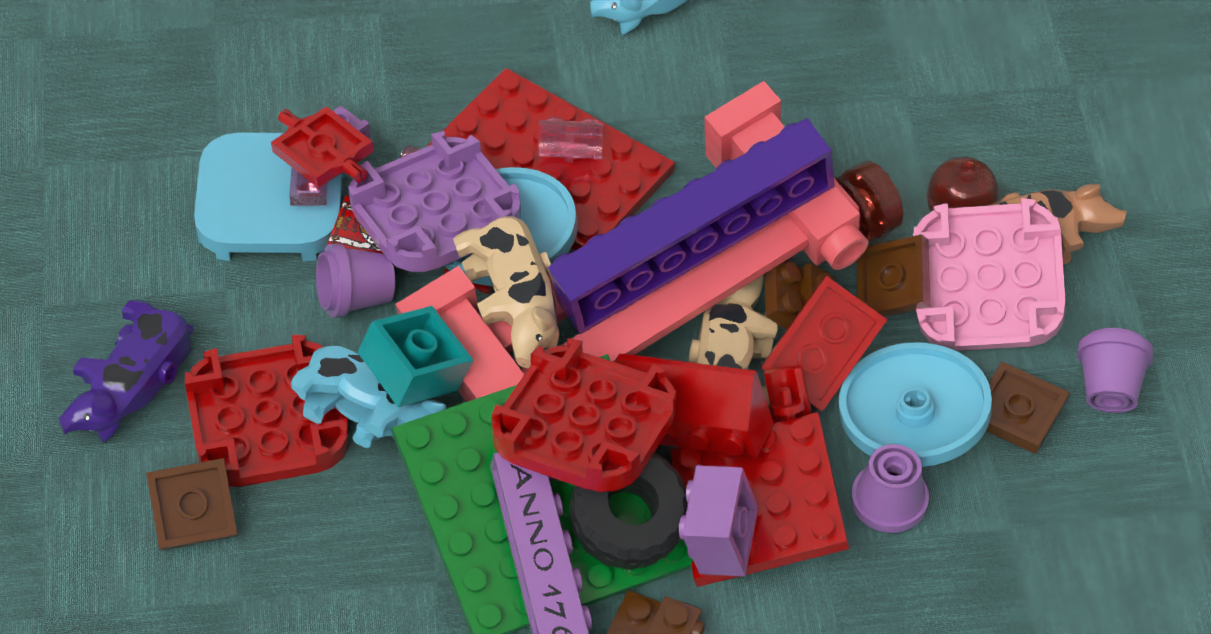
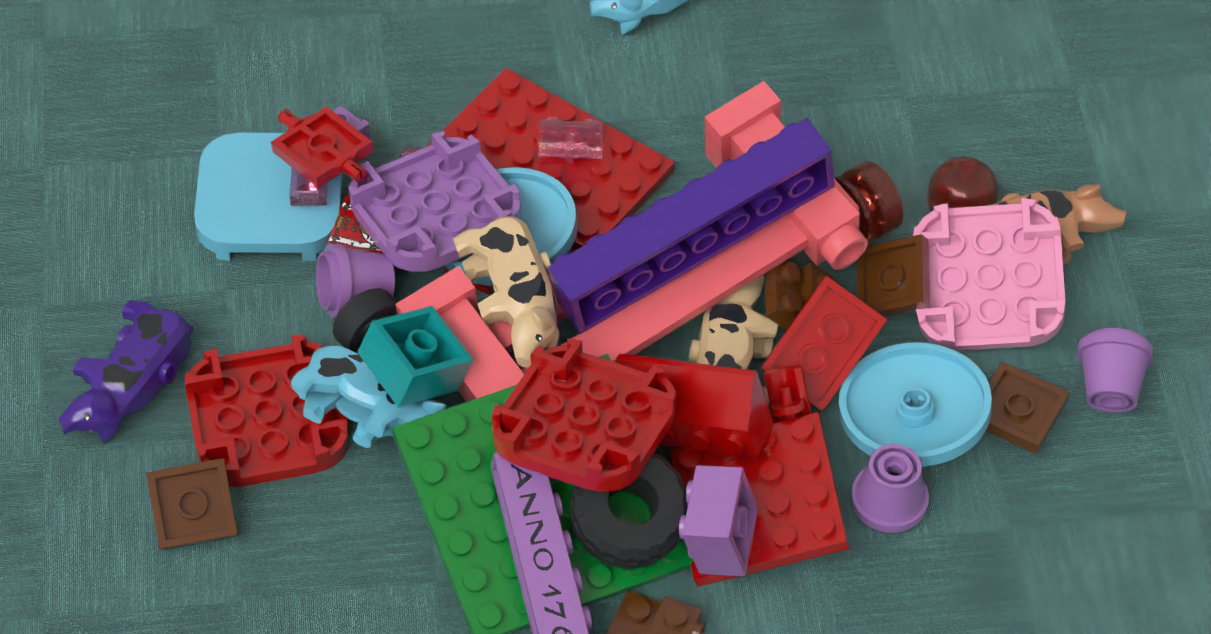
none -> black tyre [332,288,398,354]

